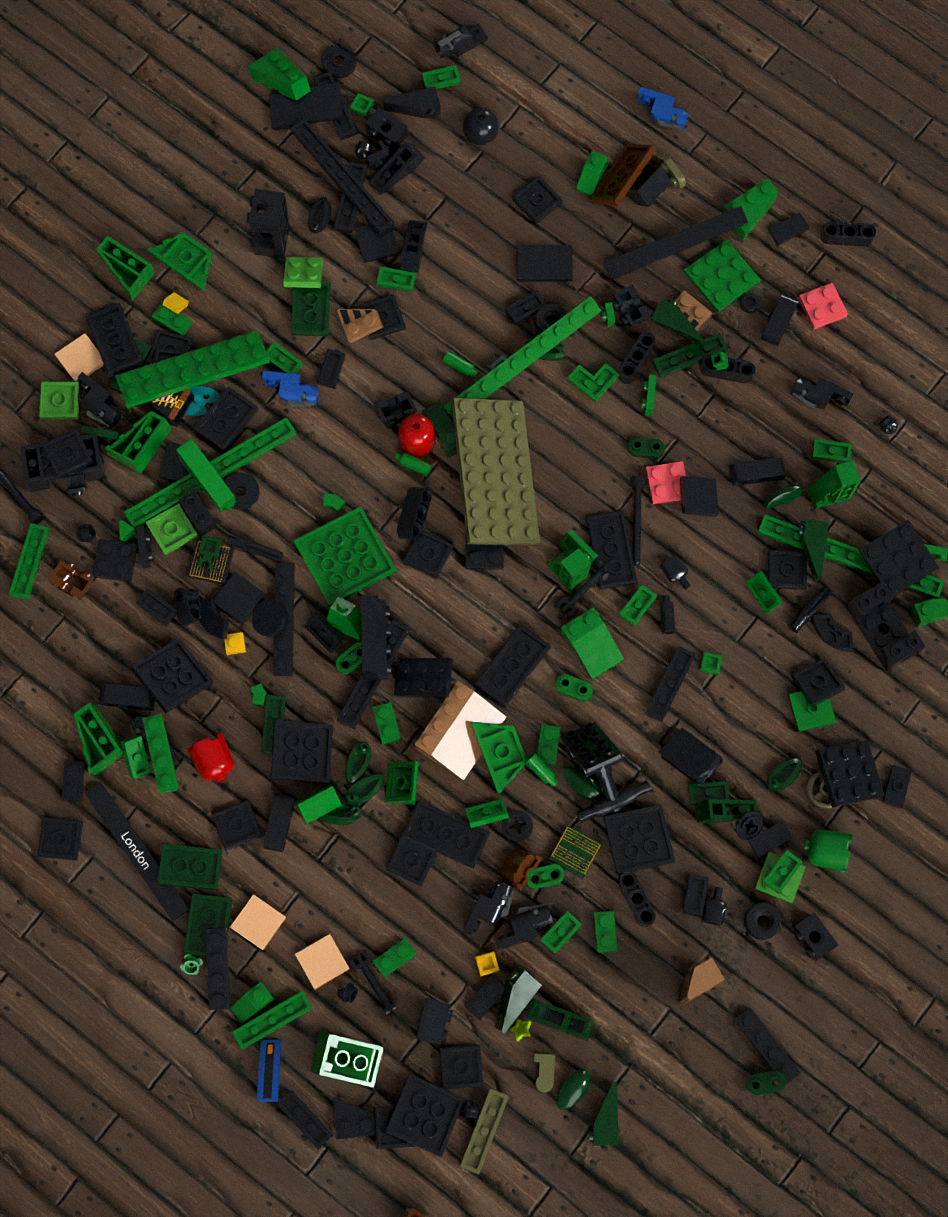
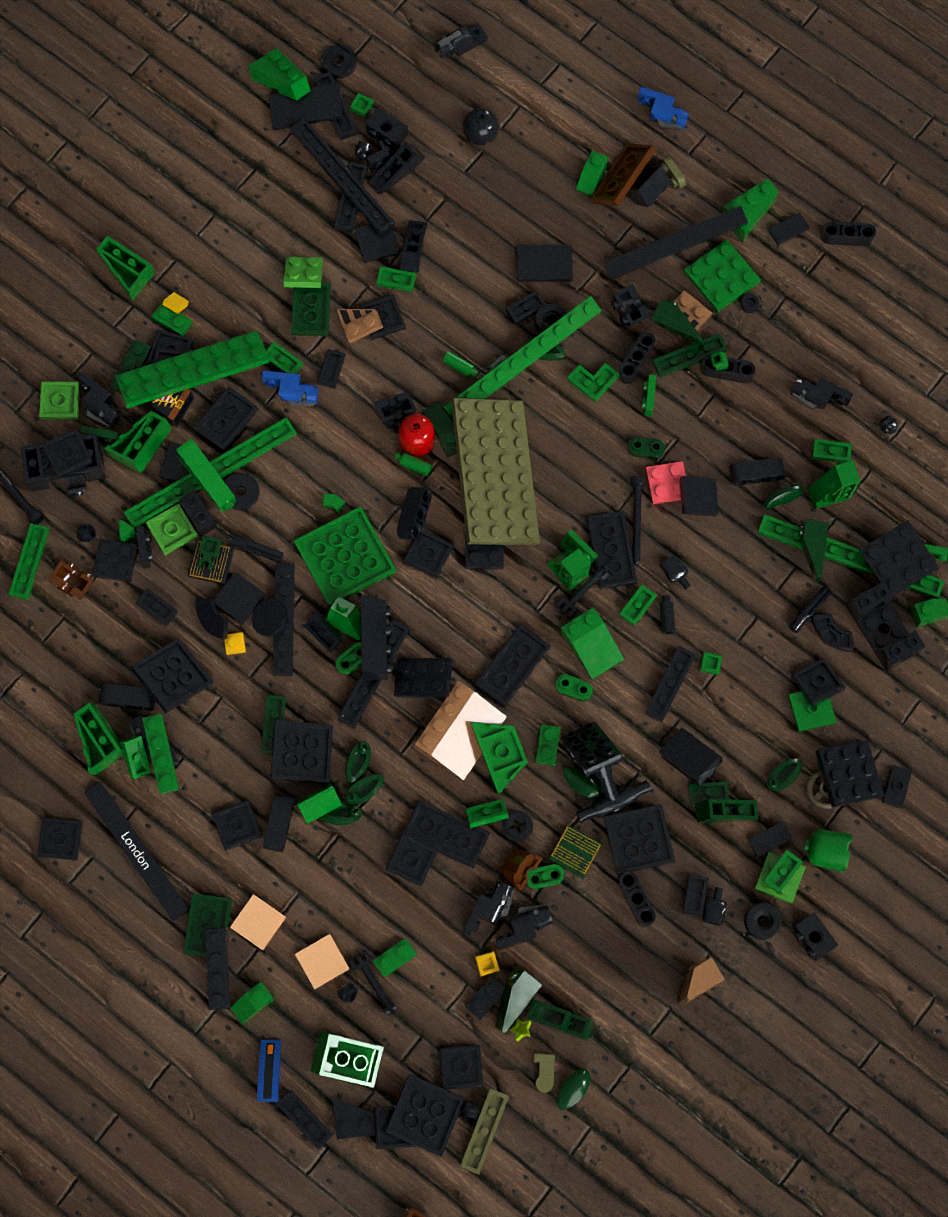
light nougat tile [55,334,104,382] -> none
black plate [61,761,85,802] -> none
black tile [86,303,144,378] -> none
green wing [147,232,213,292] -> none
dark green plate [158,844,222,890] -> none
black piece [173,588,203,626] -> none
green plate [180,953,203,975] -> none
teal piece [186,386,220,417] -> none
red cylinder [187,733,234,783] -> none
green plate [232,991,313,1050] -> none
black plate [246,189,290,259] -> none
green piece [250,683,267,708] -> none
black arm [308,197,331,233] -> none
green plate [372,702,401,745] -> none
black slope [383,87,441,118] -> none
green slope [385,761,419,805] -> none
black slope [416,997,453,1046] -> none
green plate [422,65,461,90] -> none
black tile [512,176,563,225] -> none
green cylinder [524,752,558,787] -> none
green plate [540,911,582,955] -> none
dark green slope [589,1082,619,1146] -> none
green plate [594,911,617,953] -> none
green plate [601,302,615,327] -> none
black gear [734,810,763,840] -> none
black plate [734,1007,801,1085] -> none
green plate [745,571,783,614] -> none
dark green plate [746,1069,787,1095] -> none
black beam [761,293,799,347] -> none
black tile [768,550,807,590] -> none
coral plate [798,283,848,330] -> none

